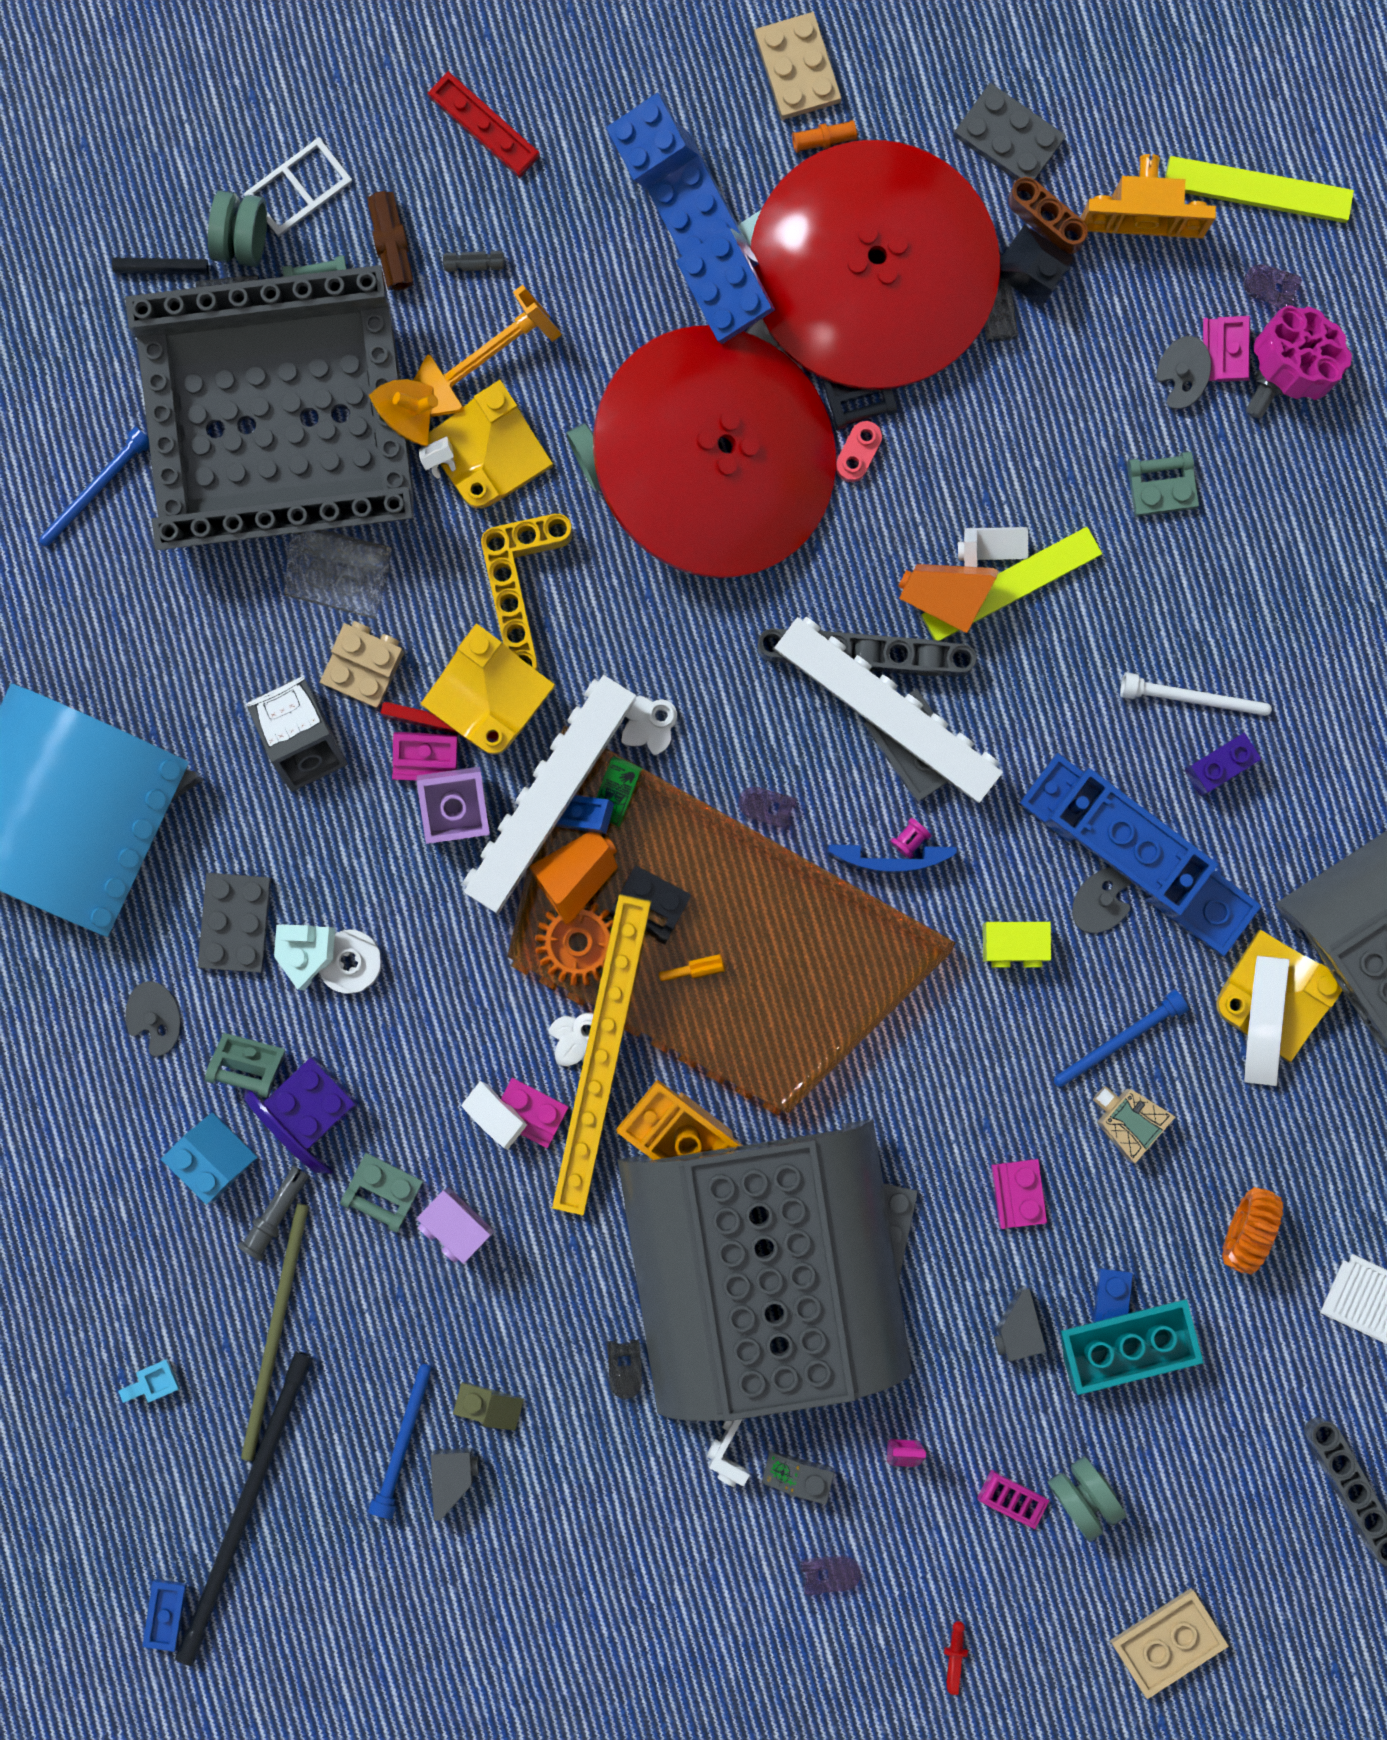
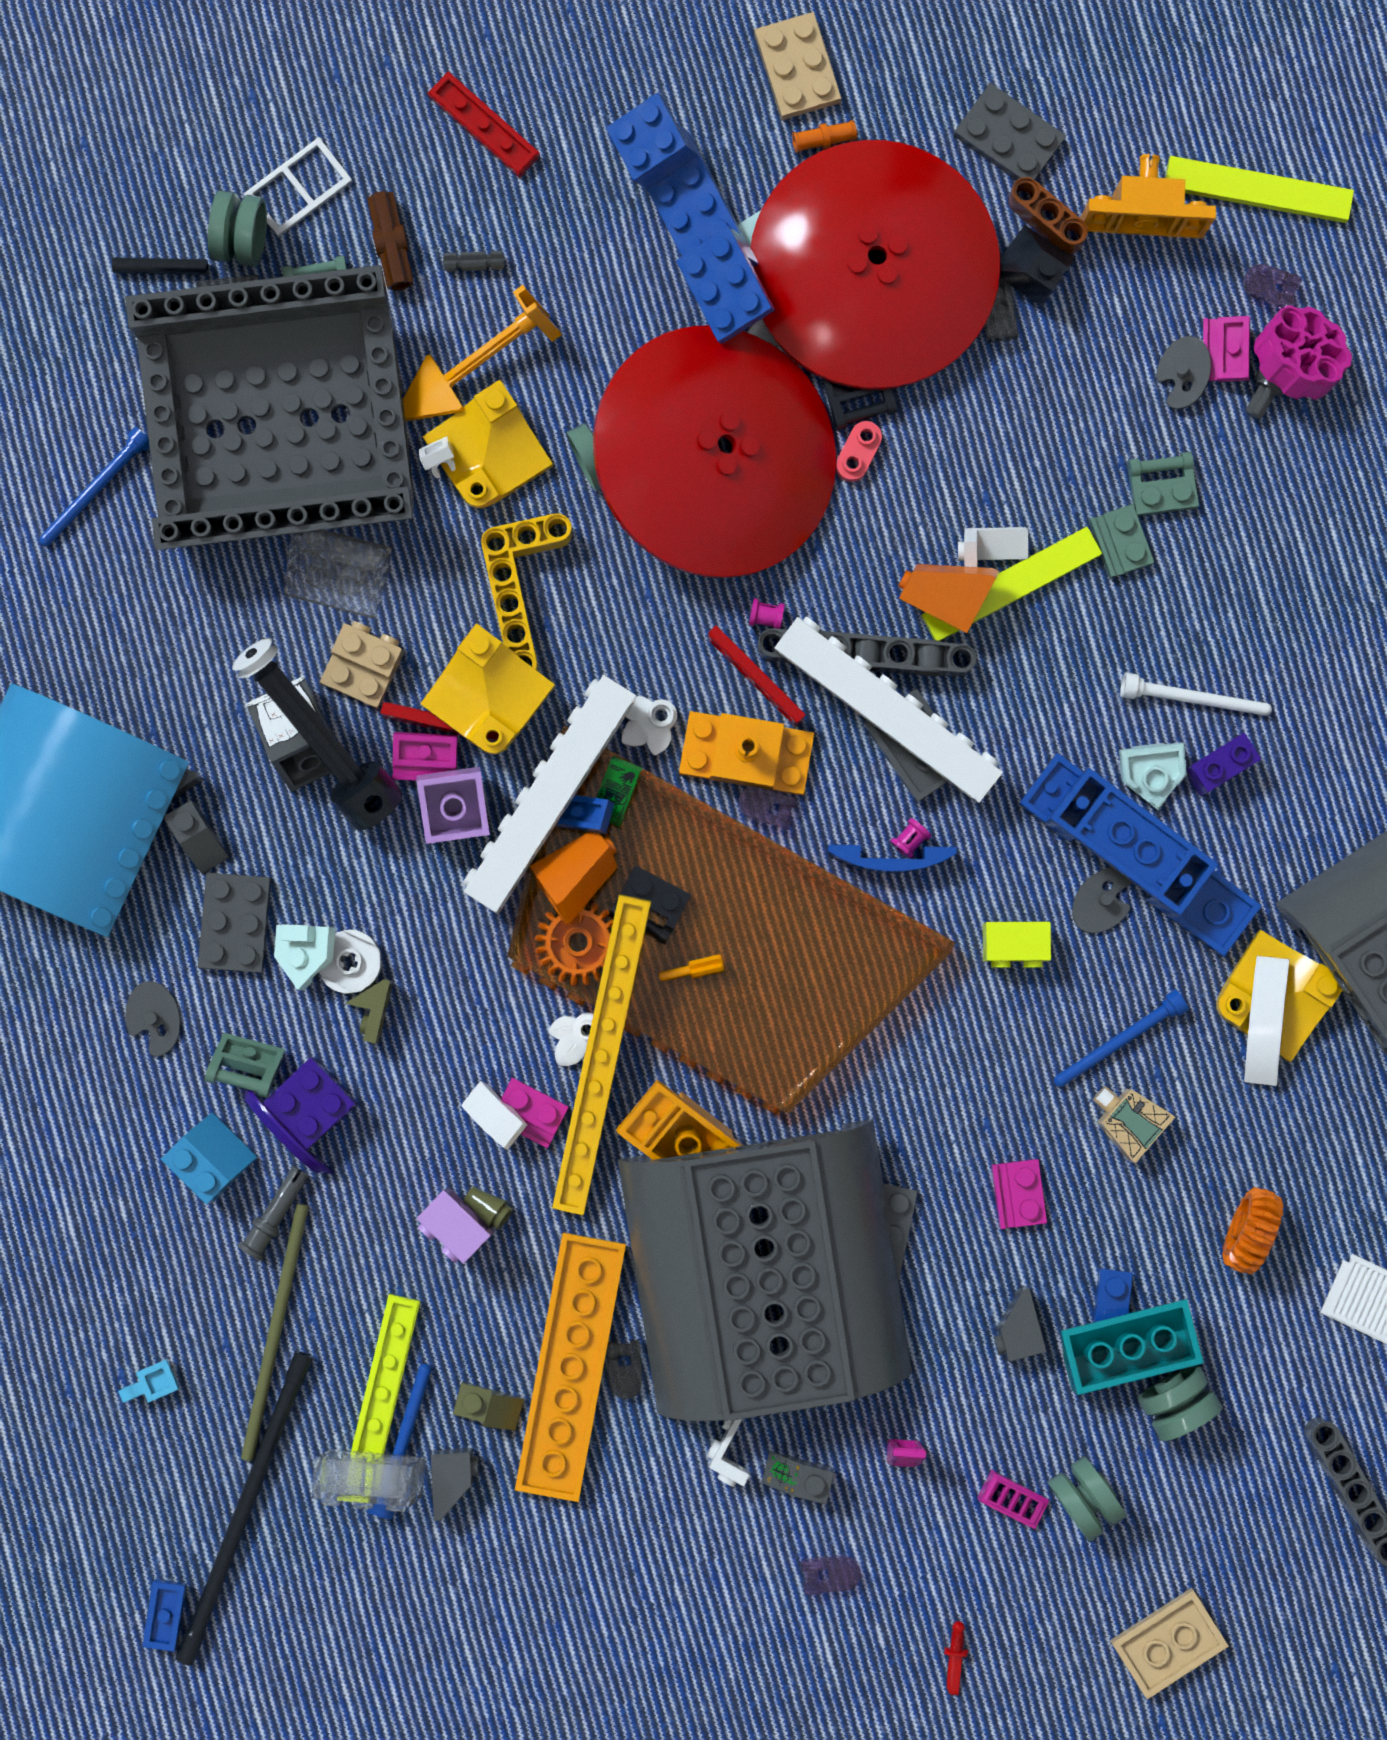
sand green plate [340,1152,424,1233] -> none
light orange shield [368,379,438,447] -> none
none -> dark grey slope [164,800,230,874]
none -> black piece [232,638,402,831]
none -> clear brick [311,1449,425,1511]
none -> neon yellow tile [343,1294,421,1493]
none -> olive slope [346,979,393,1044]
none -> olive cone [463,1186,513,1230]
none -> light orange plate [515,1232,626,1502]
none -> light orange brick [679,711,814,796]
none -> red tile [708,625,806,726]
none -> dark pink bush [748,598,785,629]
none -> sand green plate [1088,504,1154,579]
none -> light aqua plate [1119,742,1187,810]
none -> sand green wheel [1137,1365,1223,1441]

